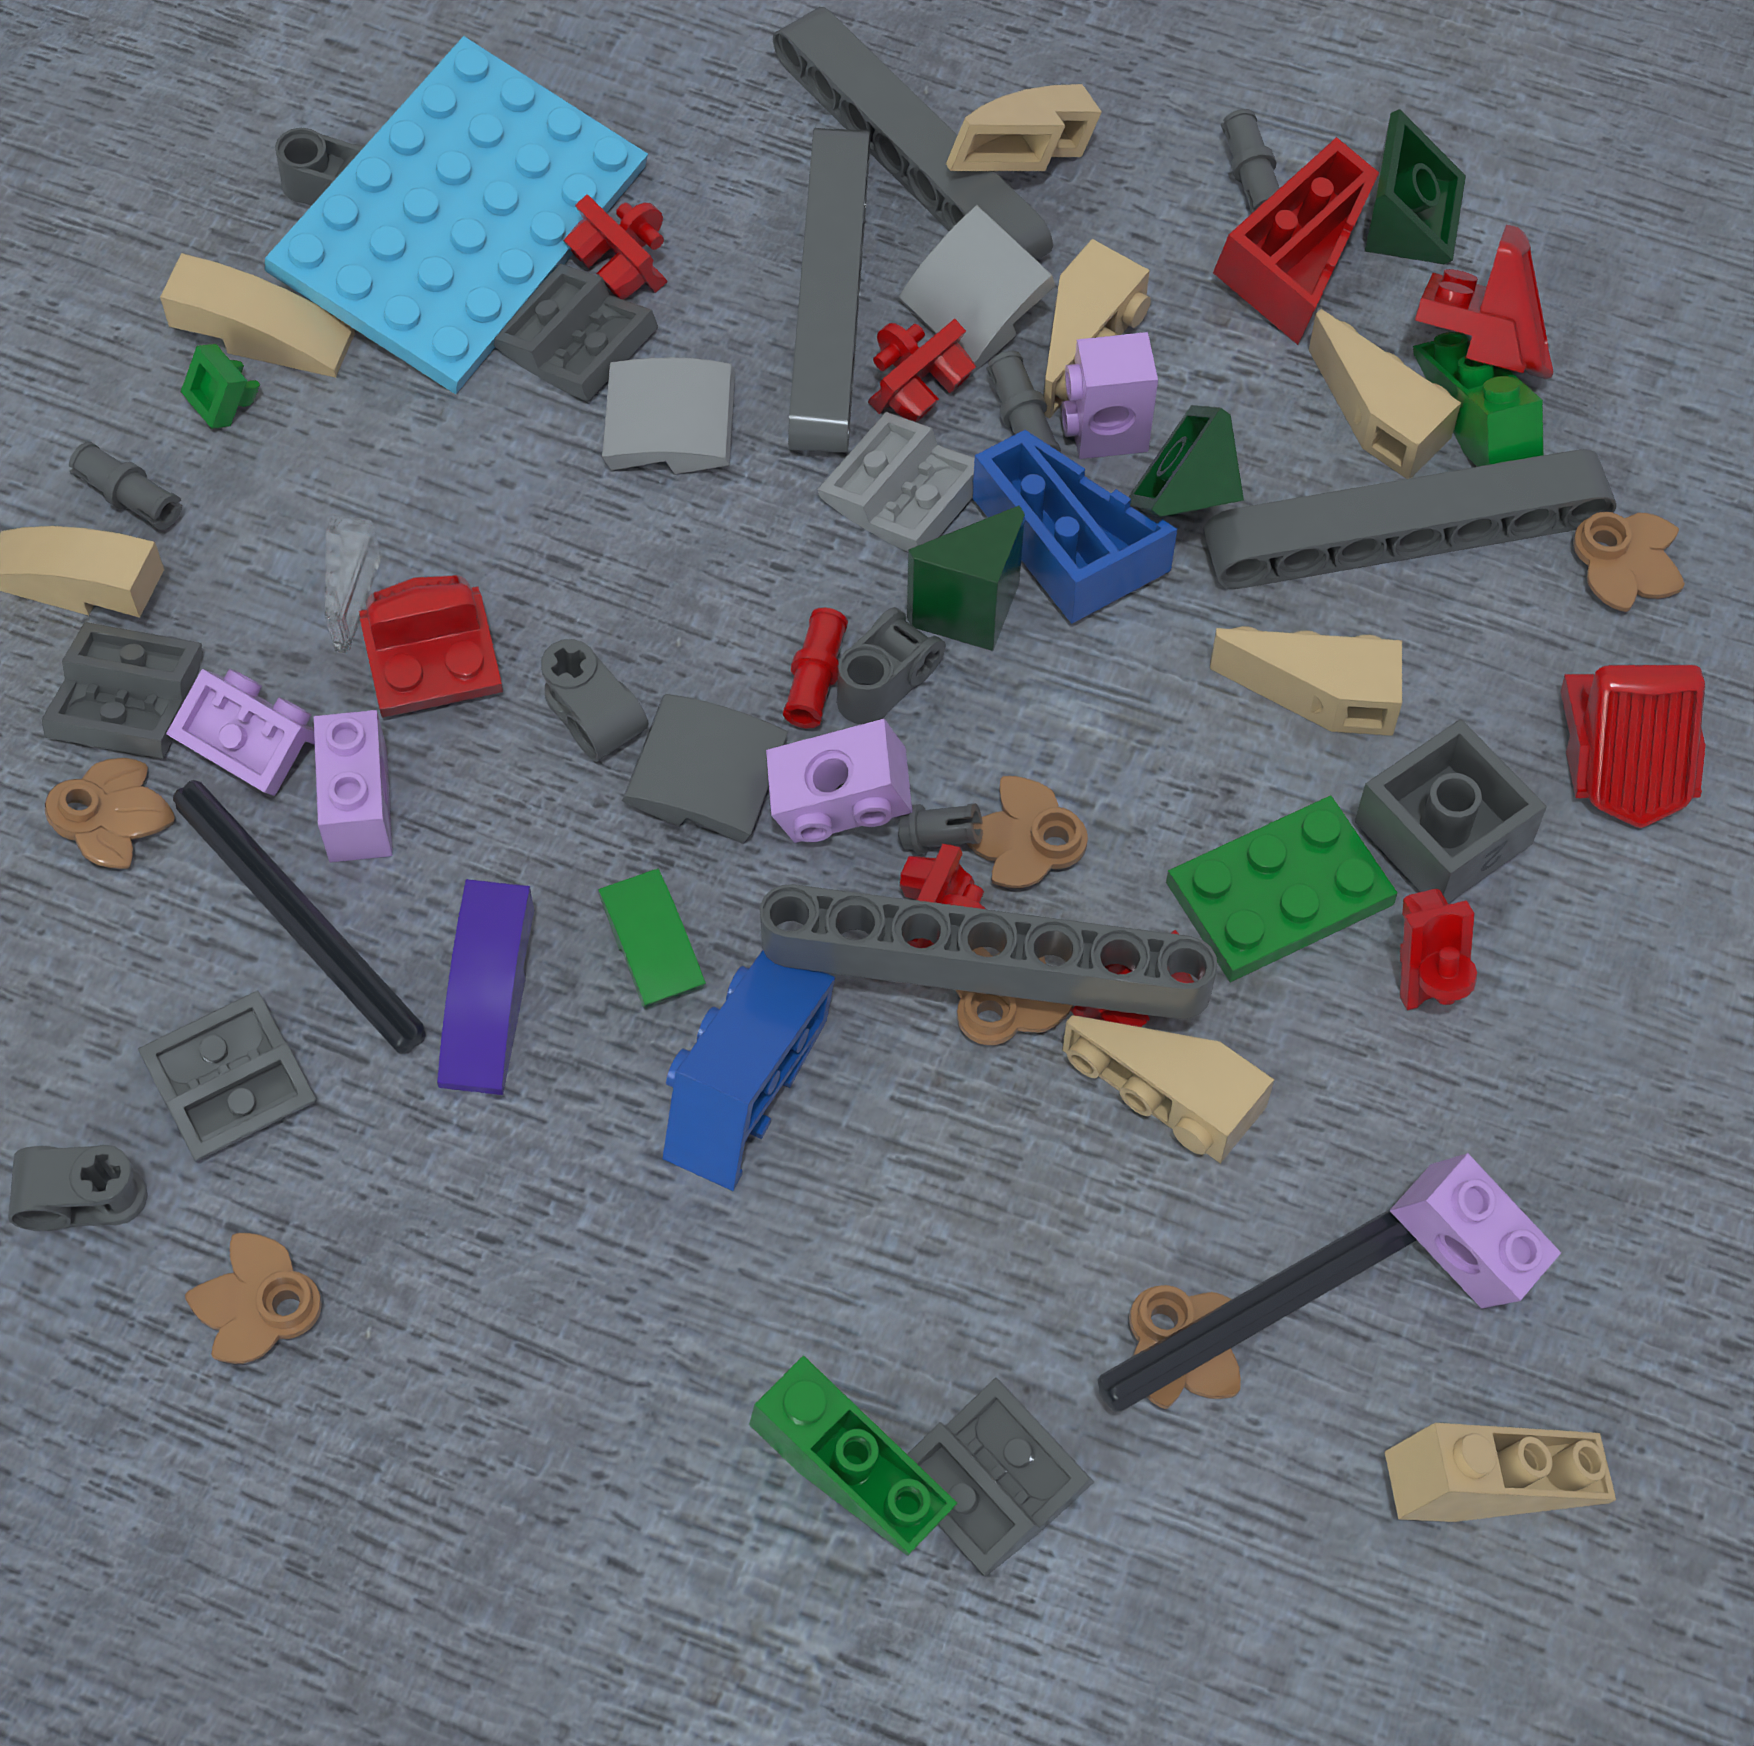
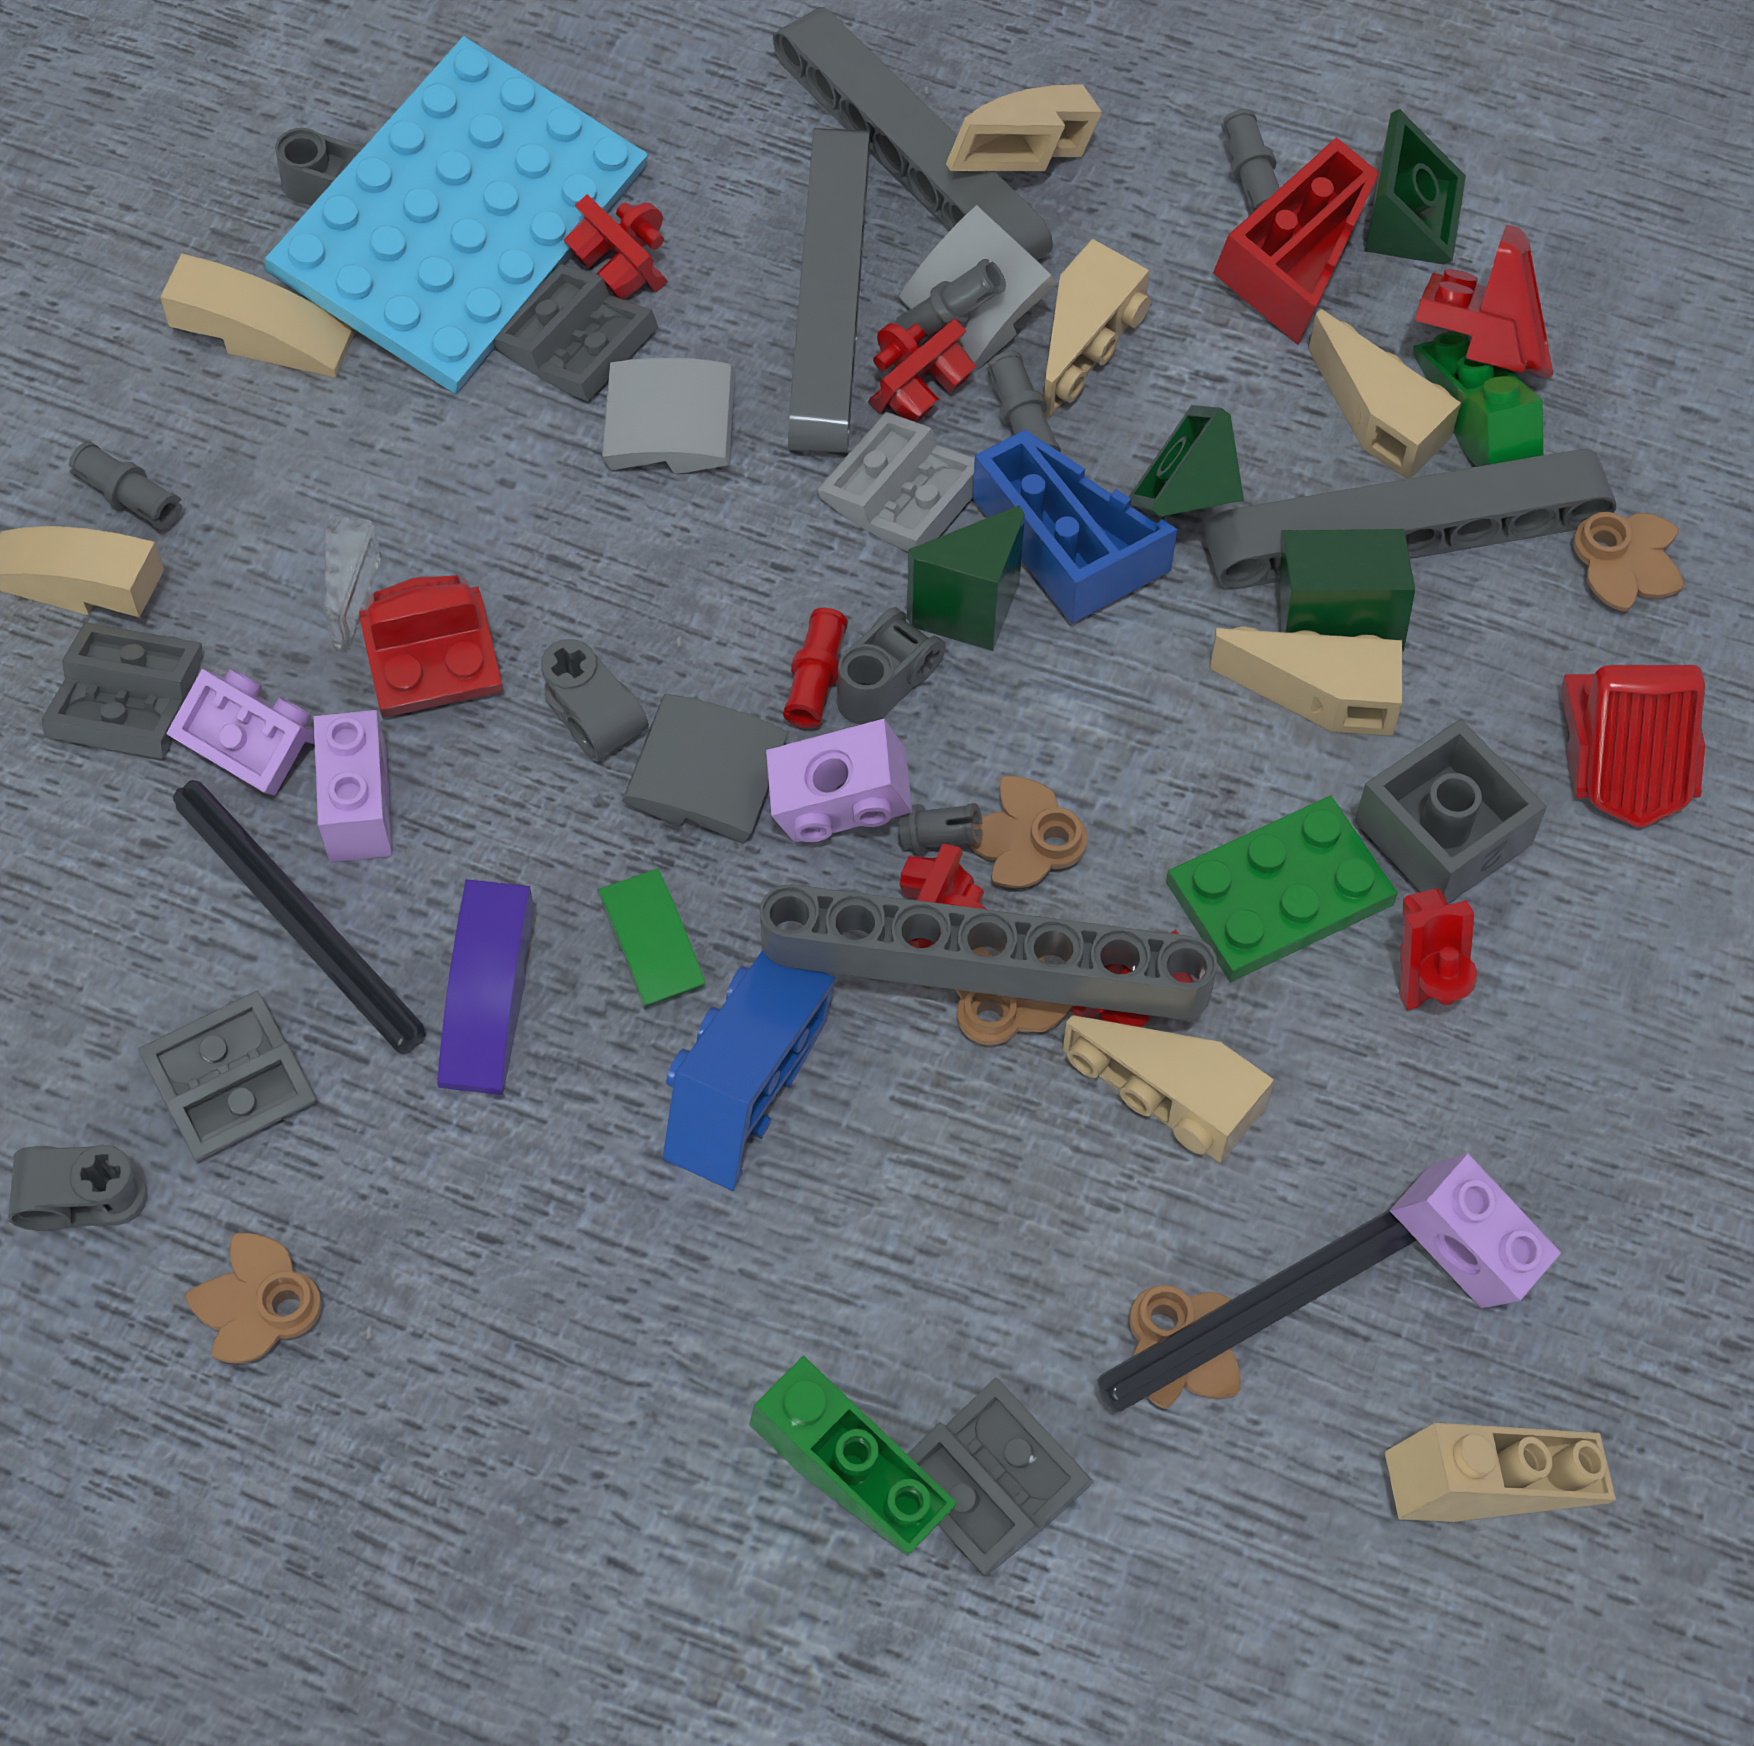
medium nougat plate [45,758,175,869] -> none
green tile [180,344,260,429] -> none
lavender brick [1062,332,1158,459] -> none
none -> dark grey pin [895,259,1006,347]
none -> dark green slope [1281,529,1415,651]

